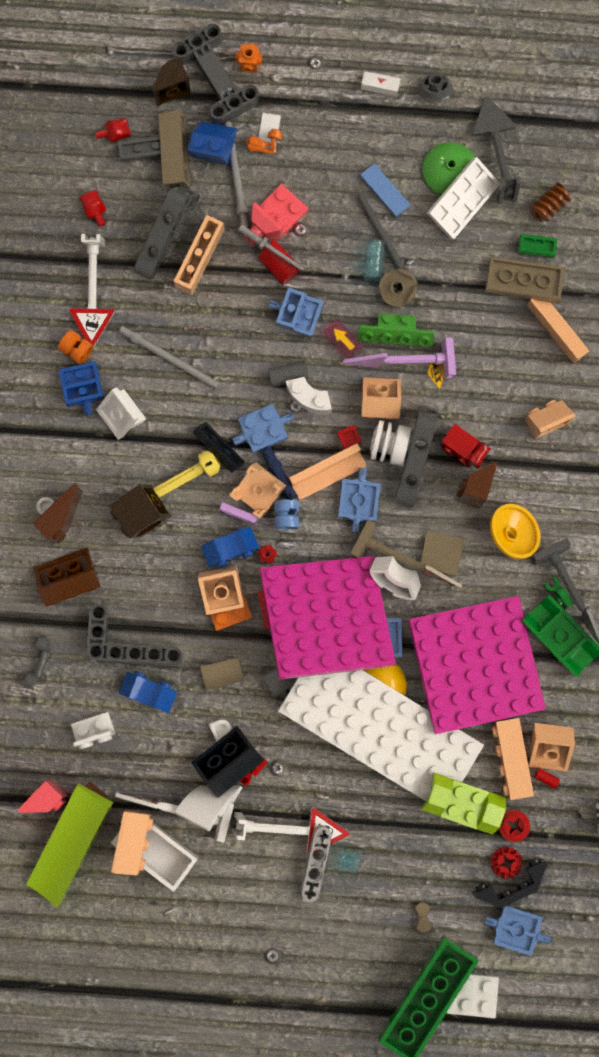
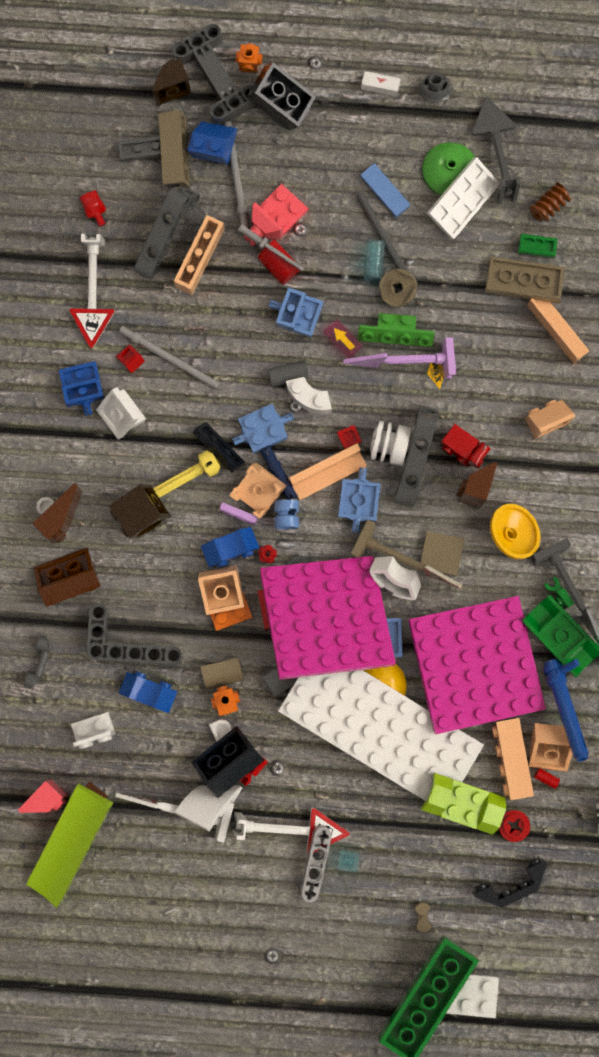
orange wheel [57,330,94,365] -> none
red piece [95,117,131,142] -> none
light nougat slope [111,809,154,875] -> none
white piece [111,810,199,892] -> none
orange piece [246,129,283,154] -> none
white sticker [259,113,281,150] -> none
light nougat slope [361,377,401,419] -> none
medium blue plate [484,906,551,956] -> none
red gear [491,847,522,879] -> none
none -> red slope [116,344,145,373]
none -> orange brick [211,686,240,716]
none -> black brick [246,62,316,131]
none -> blue cylinder [543,659,589,762]

